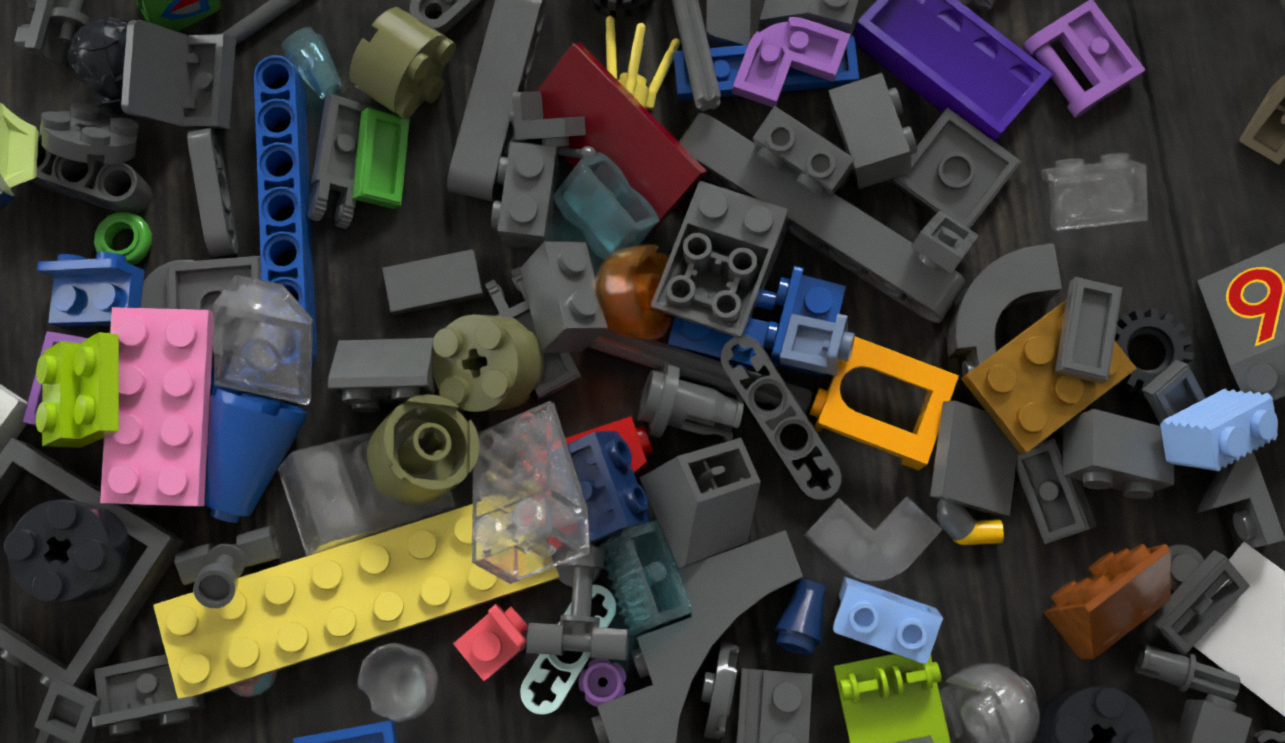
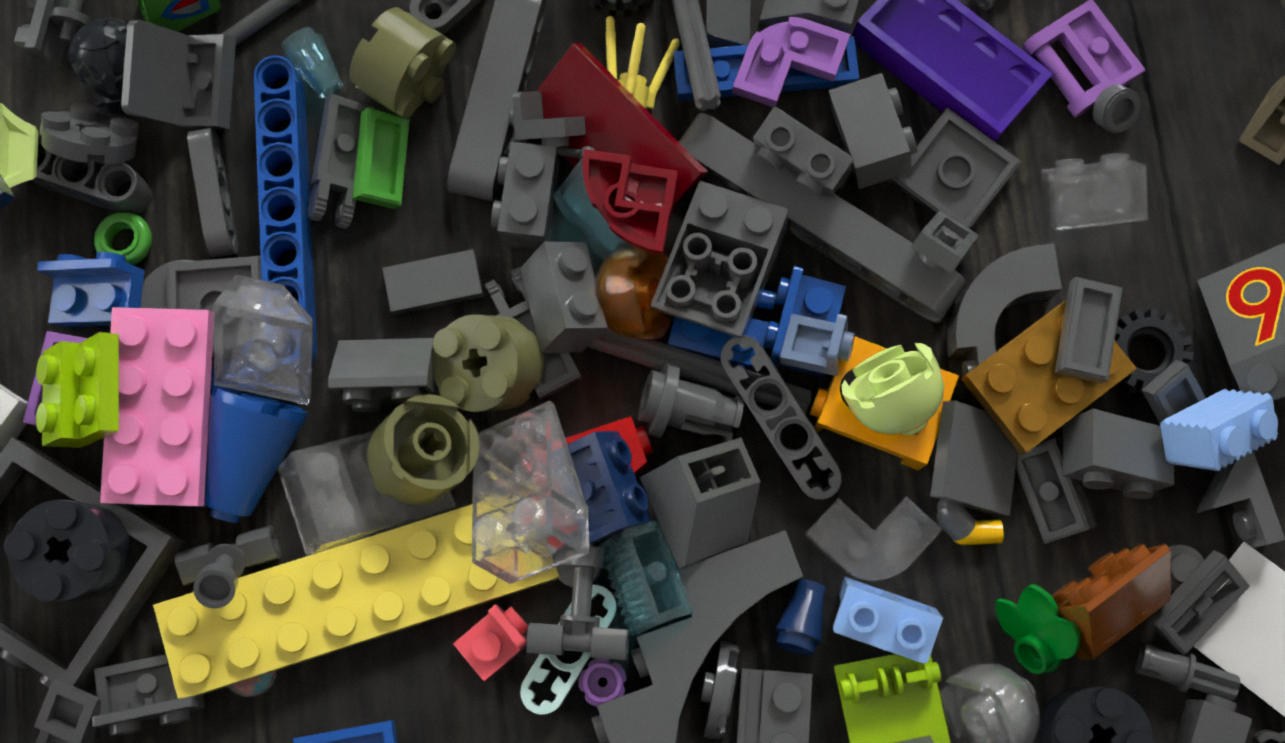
clear hair [358,643,438,722] -> none
none -> dark red brick [582,149,678,255]
none -> yellowish green cylinder [841,343,944,435]
none -> green plate [995,584,1081,674]
none -> dark grey tile [1093,84,1141,133]

